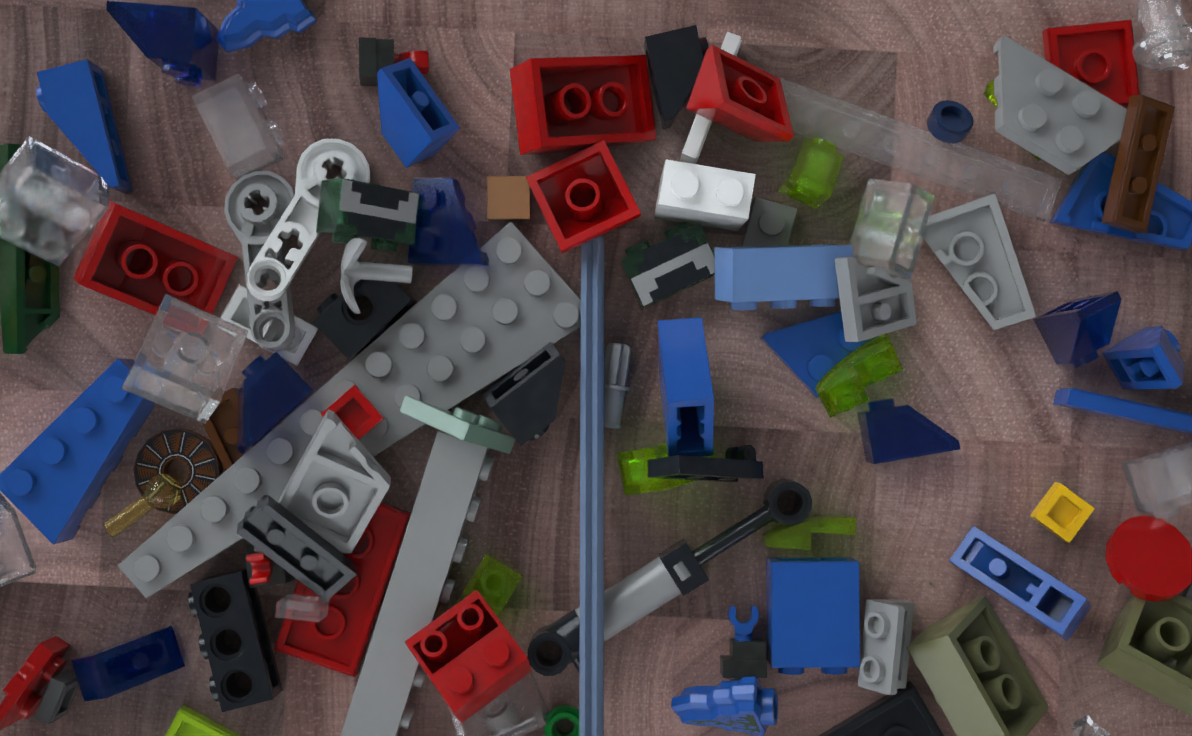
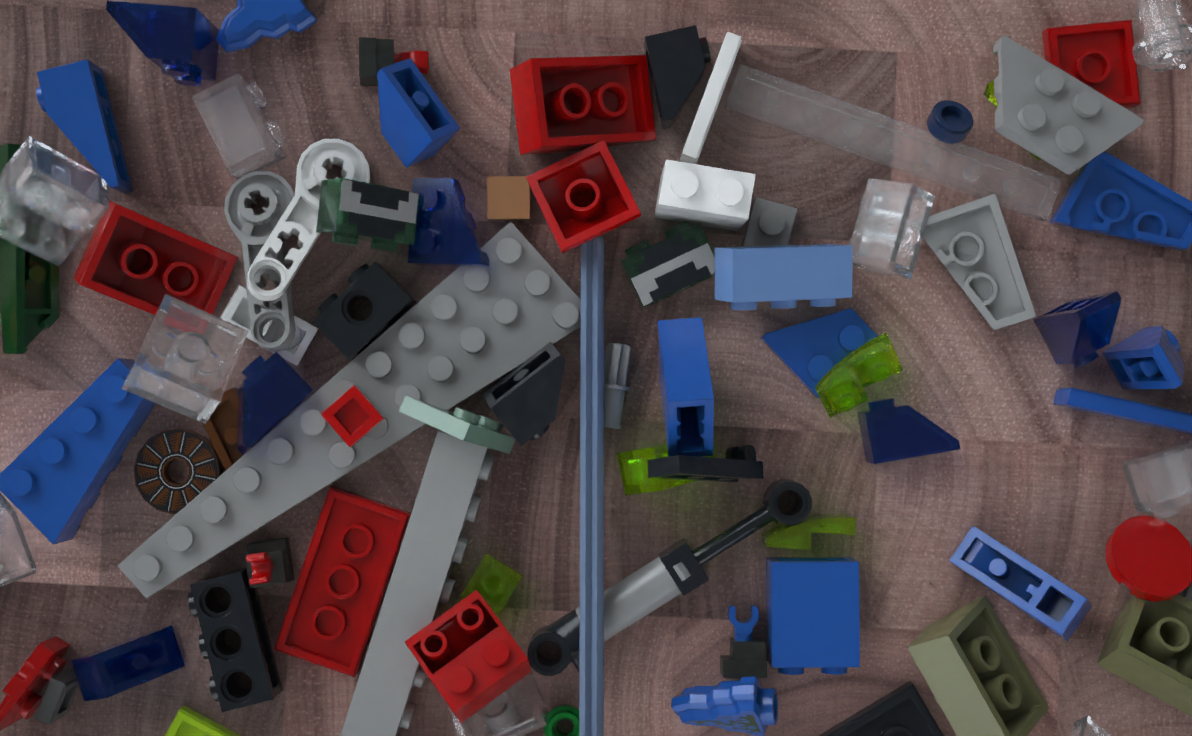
clear yellow bar [102,474,181,538] -> none
black hinge [237,495,357,601] -> none
light grey wing [254,409,391,553] -> none
clear tile [275,594,329,622] -> none
light grey plant [340,238,412,313] -> none
red slope [686,44,794,142] -> none
clear neon green slope [778,137,845,209] -> none
light grey wing [834,257,917,342] -> none
light grey bracket [858,599,914,695] -> none
yellow plate [1030,482,1095,543] -> none
reddish brown tile [1101,94,1175,234] -> none

